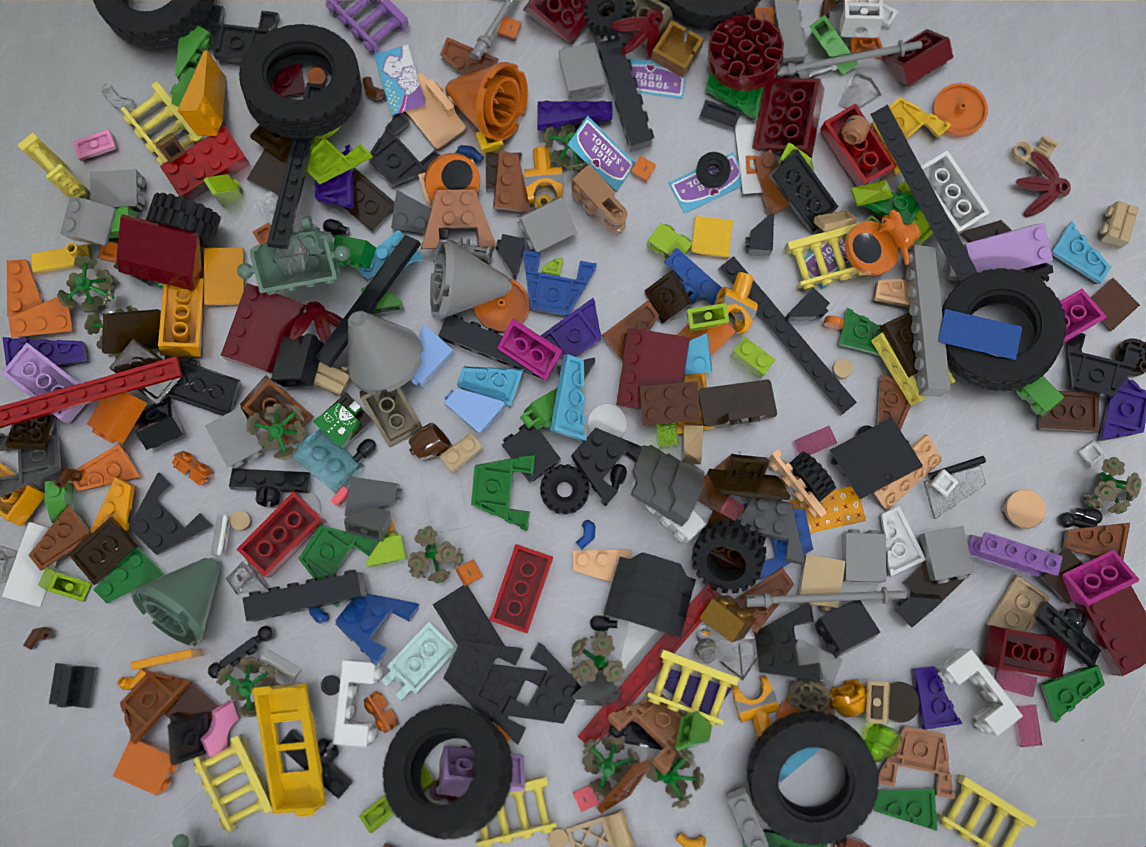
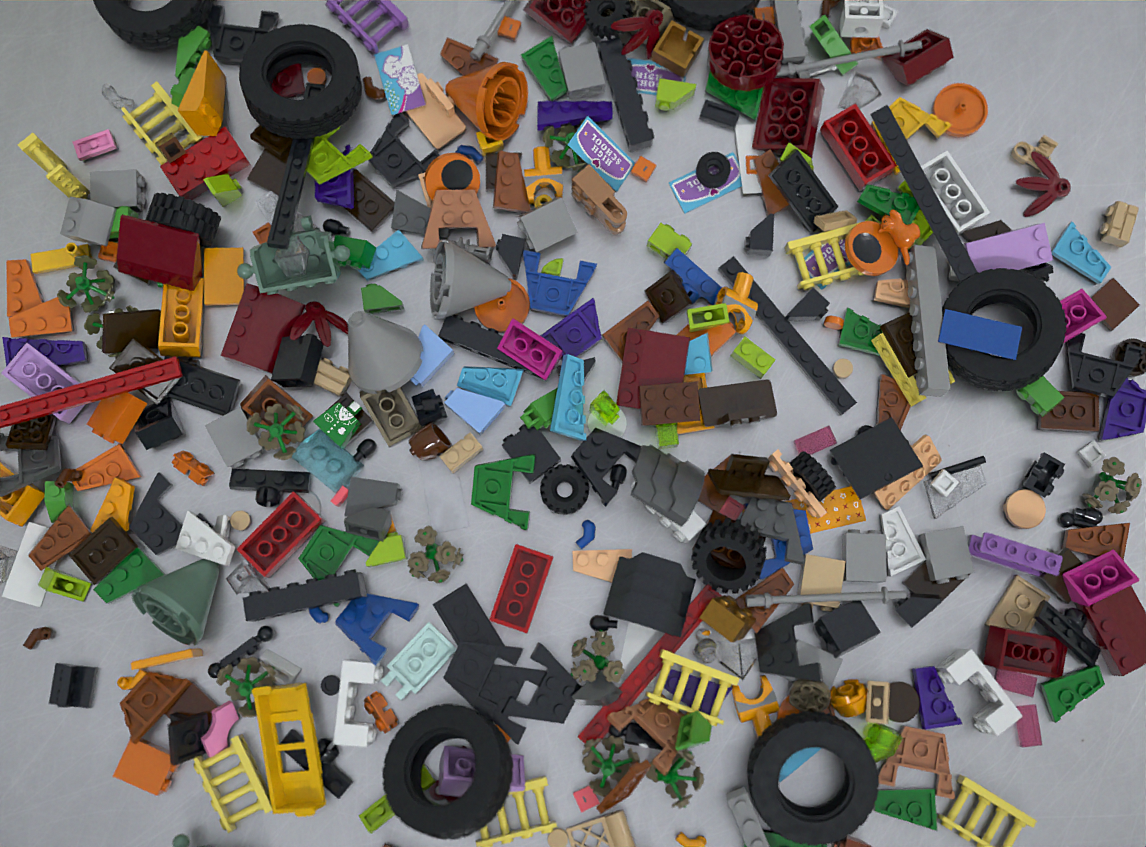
black tile [314,235,421,368] -> none
orange tile [455,560,483,586] -> none
tan slope [682,425,703,464] -> none
yellow tile [691,216,733,259] -> none
nougat head [842,115,870,144] -> none
lime slope [850,180,893,206] -> none
none -> white wing [175,511,235,566]
none -> black cylinder [412,389,447,426]
none -> green wing [521,36,567,101]
none -> clear neon green slope [589,390,620,426]
none -> lime slope [655,78,696,110]
none -> black cylinder [1023,452,1065,498]

